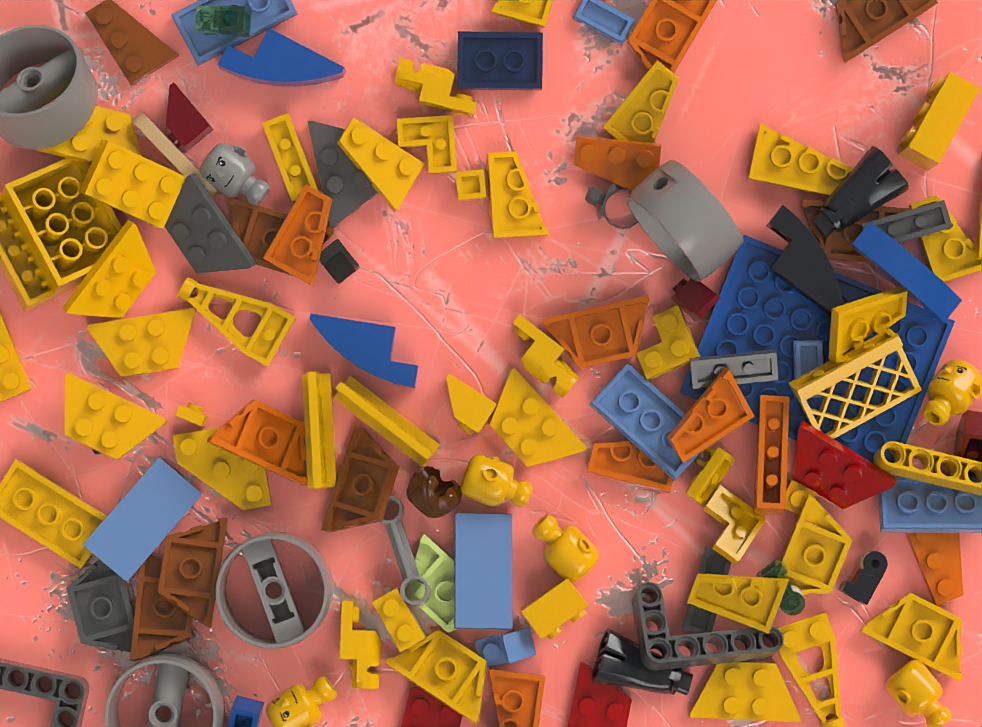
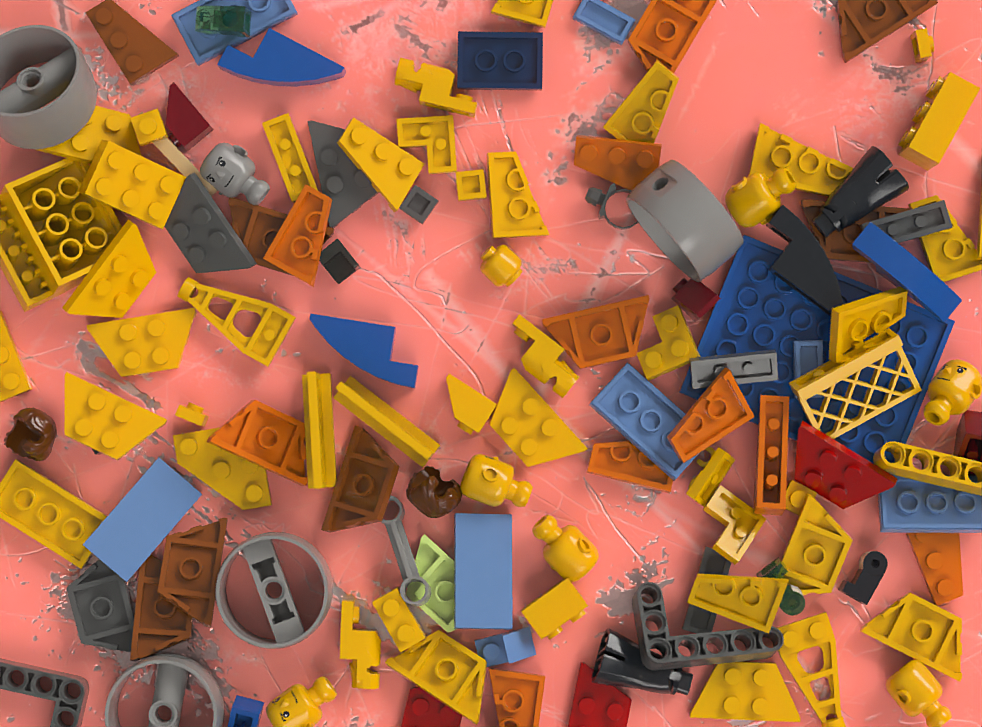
none -> reddish brown hair [4,407,57,461]
none -> yellow plate [131,108,168,146]
none -> dark grey plate [399,185,439,225]
none -> yellow head [480,245,523,287]
none -> yellow piece [725,168,797,228]
none -> yellow plate [910,28,934,63]

